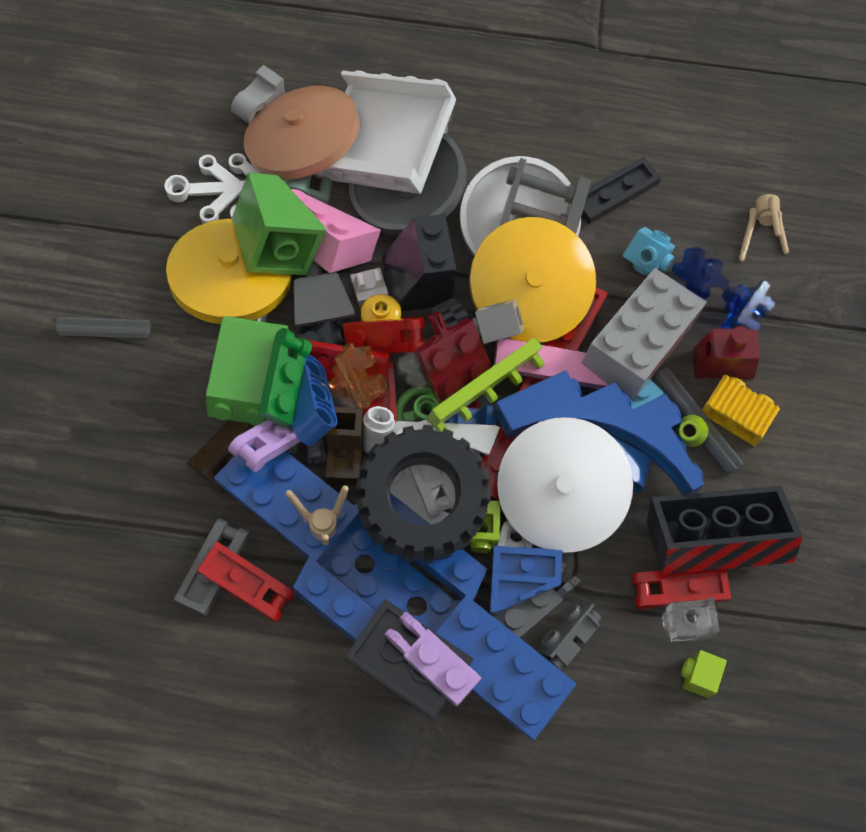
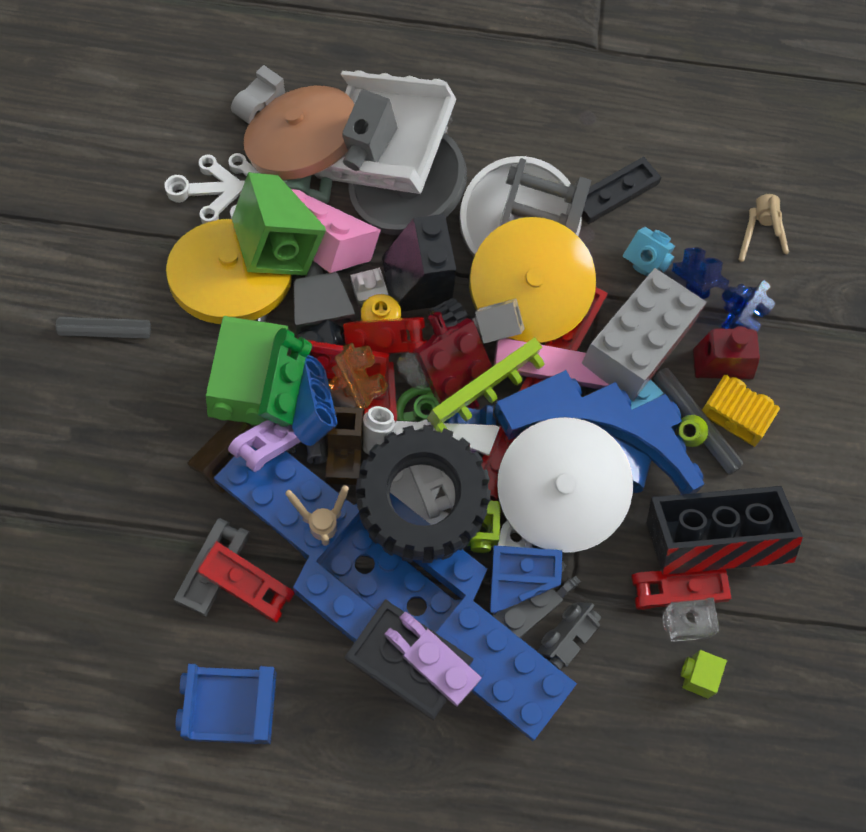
none -> blue panel [176,664,277,744]
none -> dark grey torso [342,89,398,171]

